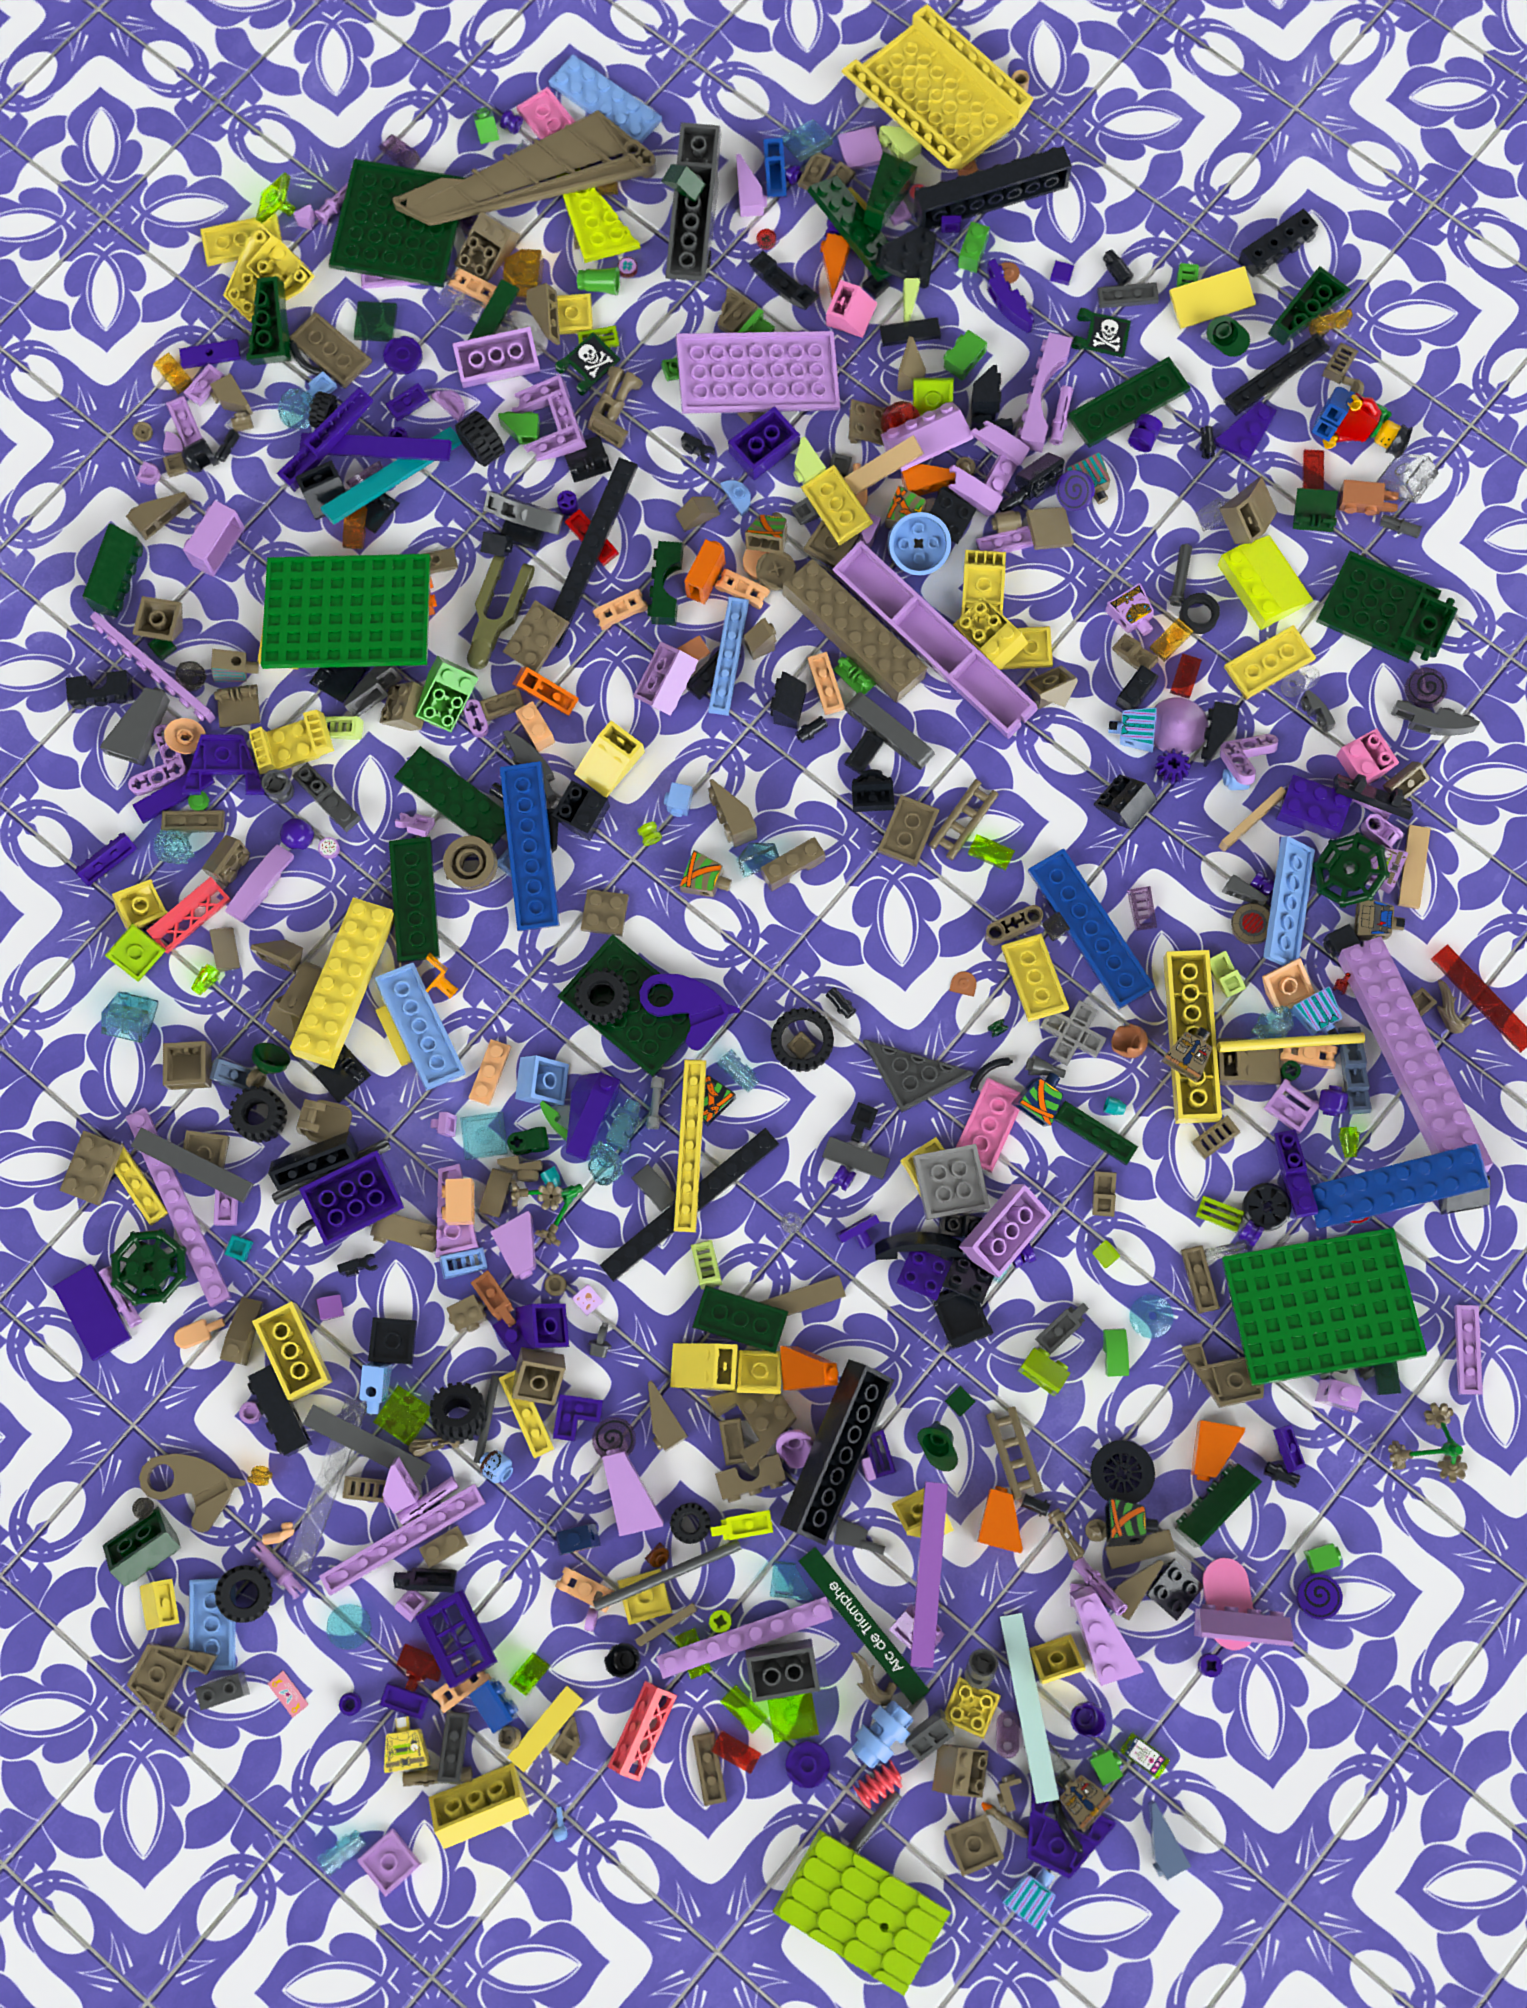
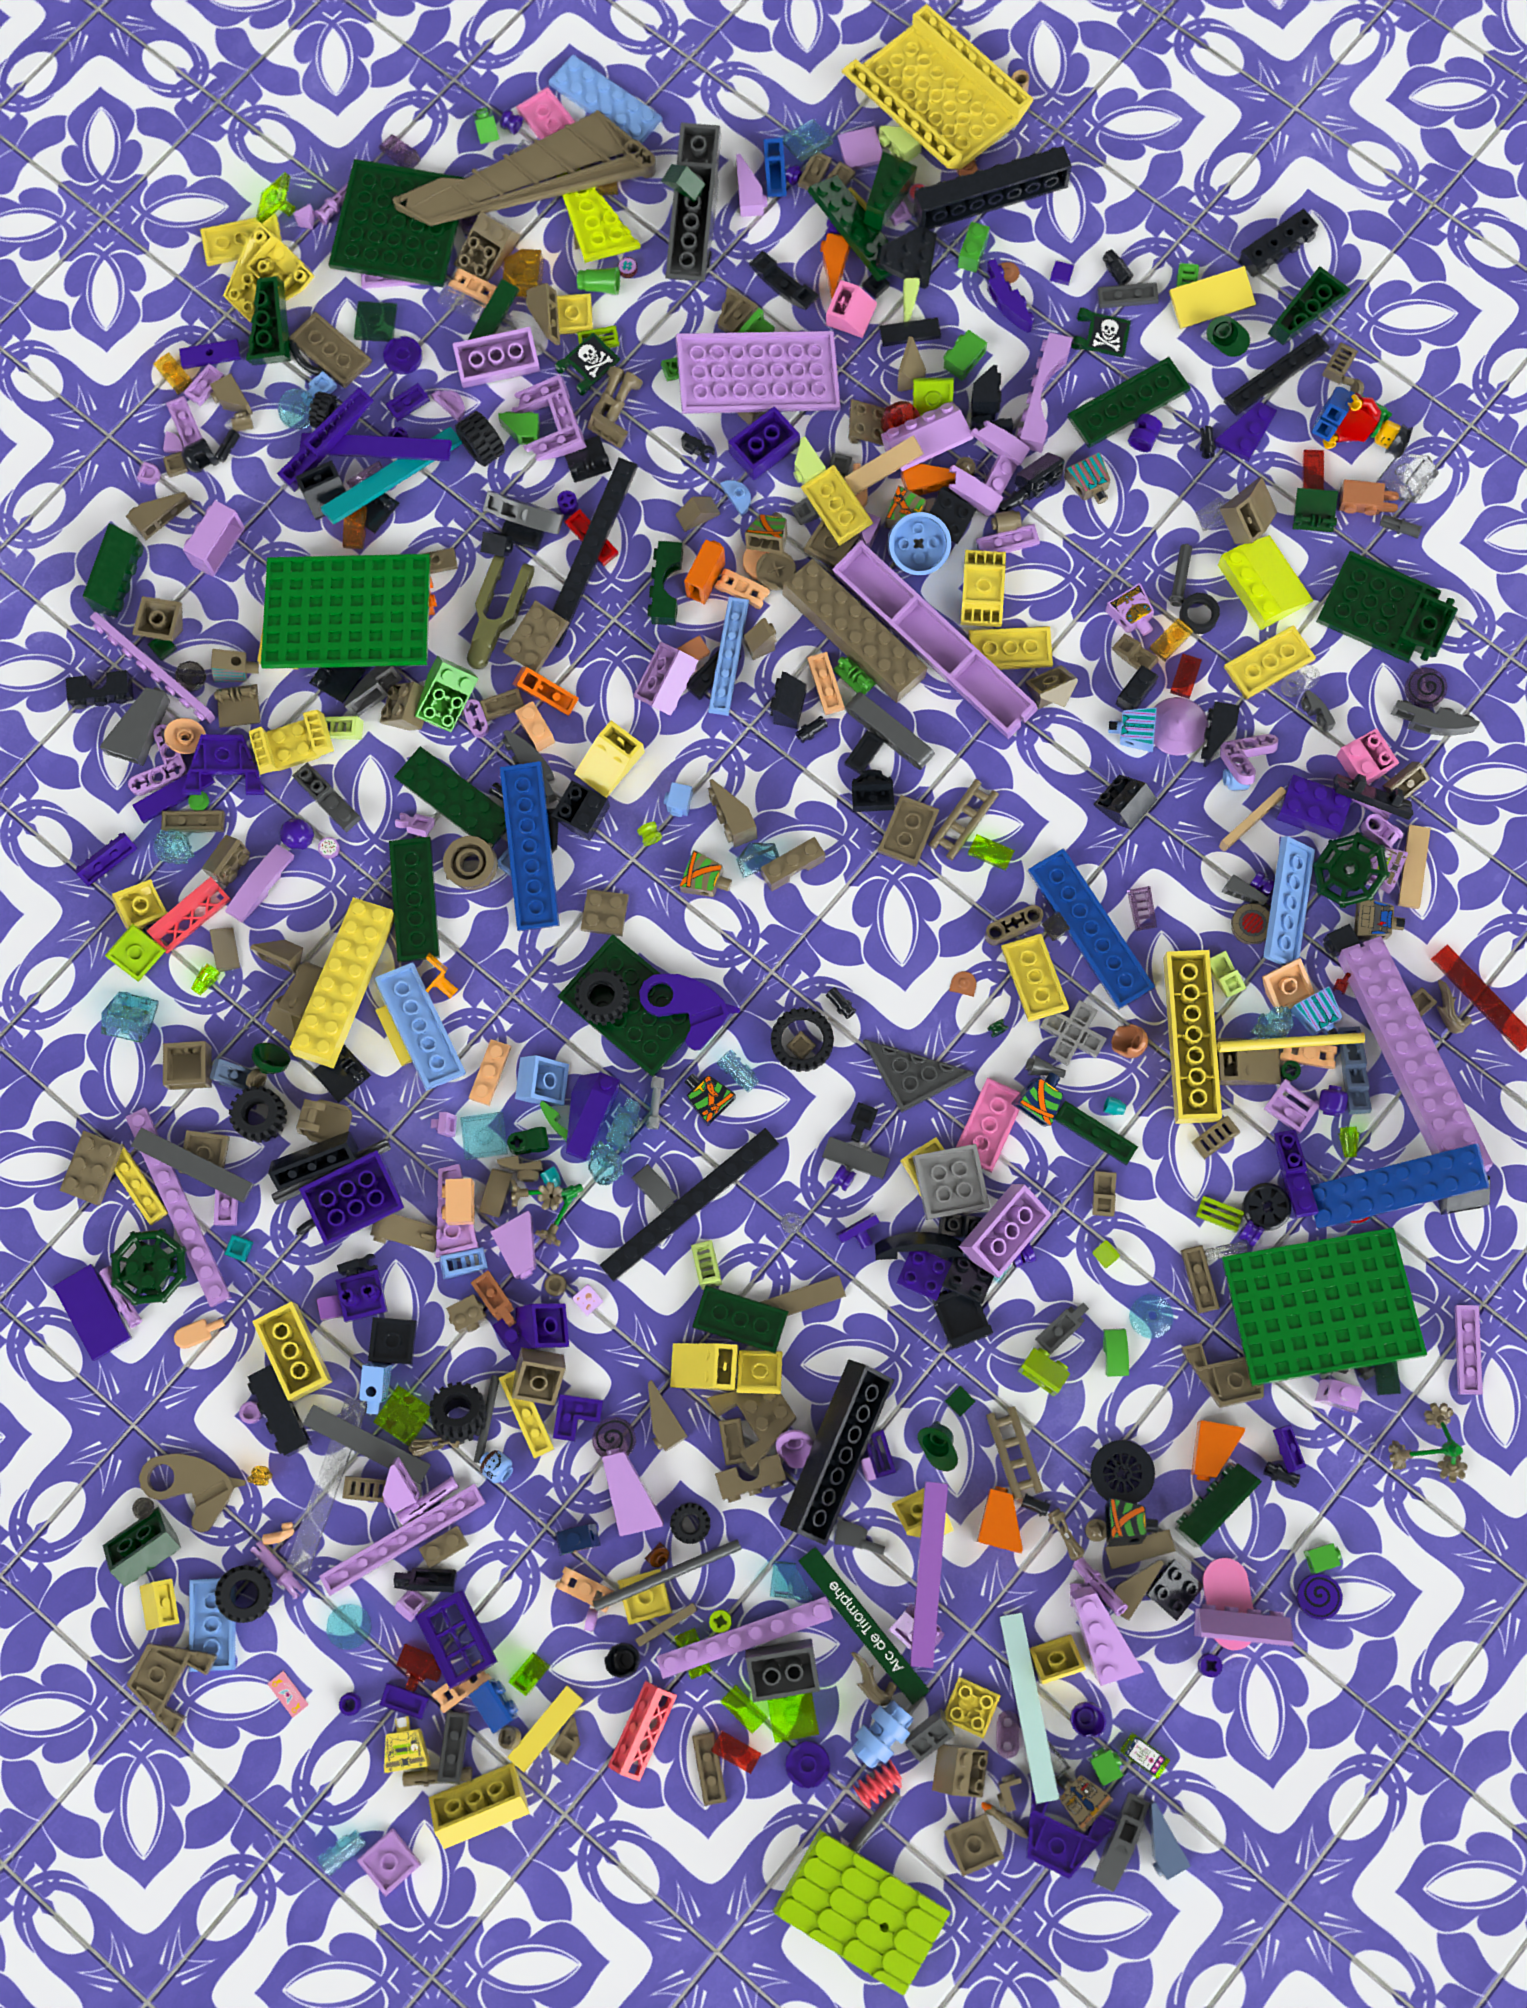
dark tan tile [132,421,153,442] -> none
dark grey brick [195,1672,250,1710] -> none
dark tan slope [220,1297,263,1366] -> none
dark grey wheel [261,769,294,804] -> none
light blue hand [552,1807,568,1842] -> none
dark grey piece [589,1322,612,1358] -> none
light nougat plate [593,589,648,630] -> none
light yellow tile [674,1059,707,1233] -> none
neon yellow hinge [710,1510,773,1540] -> none
clear red tile [757,229,776,250] -> none
orange slope [780,1346,838,1391] -> none
dark purple tile [941,216,961,233] -> none
light yellow slope [953,596,1028,670] -> none
dark grey wheel [964,1648,998,1689] -> none
black piece [969,1057,1013,1093] -> none
torso [1001,1868,1055,1930] -> none
dark tan tile [1025,507,1074,550] -> none
lavender pin [1049,386,1073,445] -> none
black piece [1052,1800,1083,1853] -> none
dark purple tile [1056,470,1095,511] -> none
dark purple gear [1155,748,1191,785] -> none
torso [1161,1027,1212,1083] -> none
clear yellow plate [1309,308,1353,335] -> none
none -> dark purple plate [335,1269,388,1323]
none -> dark grey slope [1092,1793,1150,1892]

